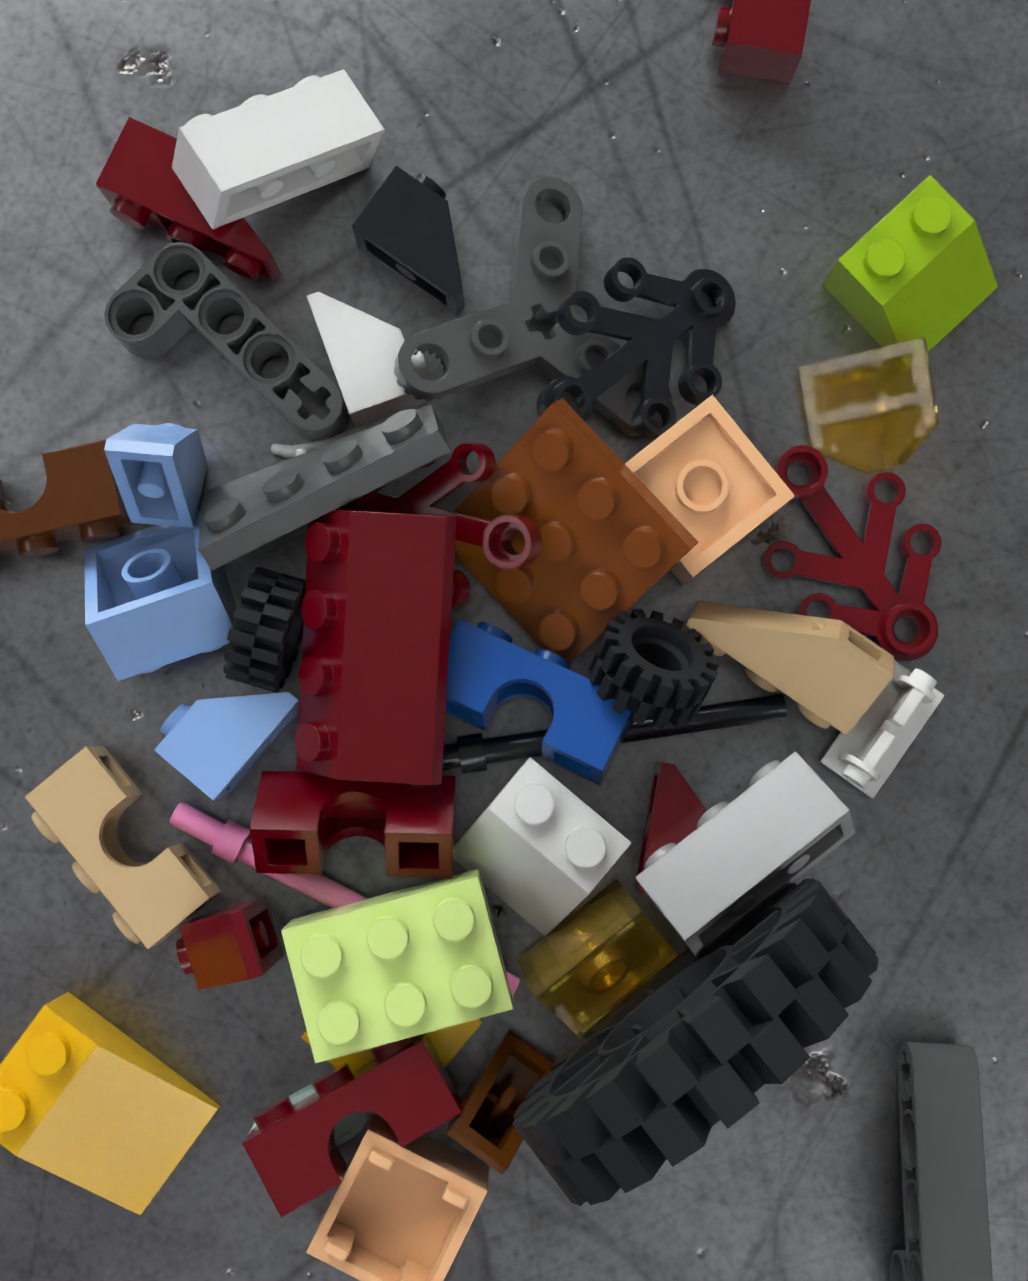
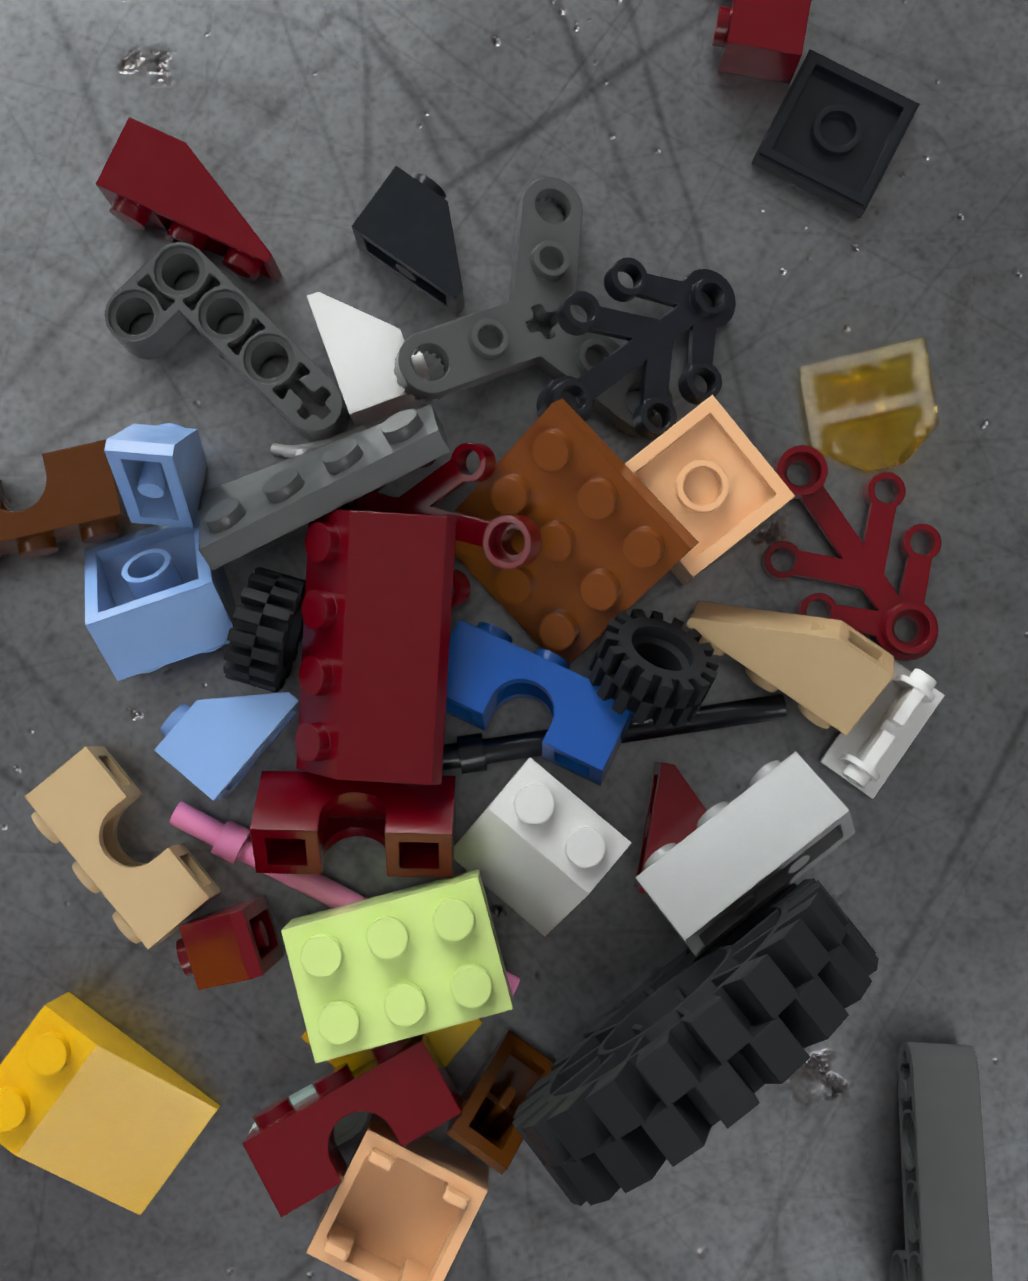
white brick [172,69,385,230] -> none
clear yellow slope [517,879,678,1036] -> none
lime slope [822,175,998,372] -> none
none -> black tile [751,49,920,218]

